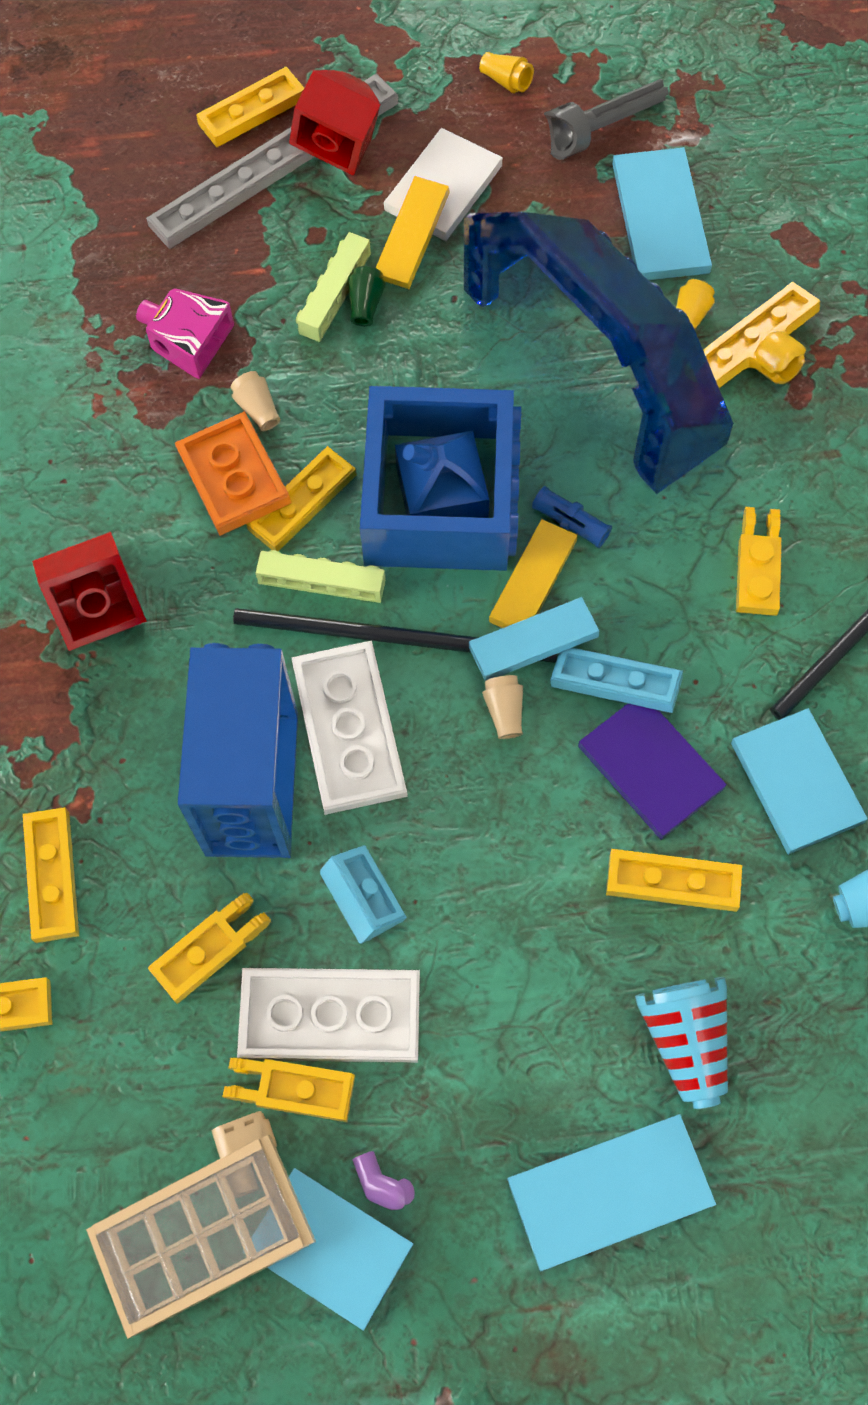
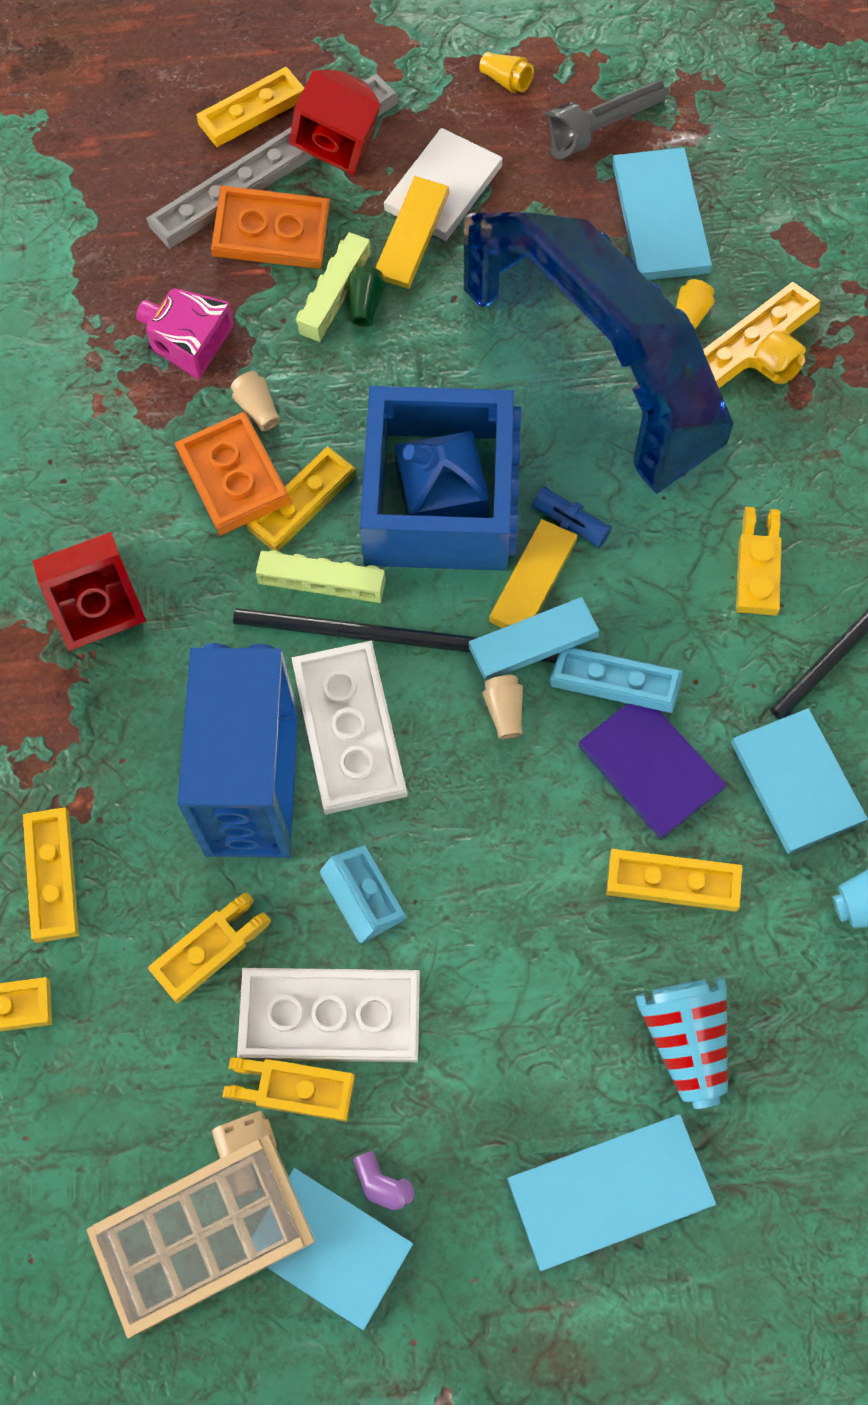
none -> orange tile [211,185,330,269]

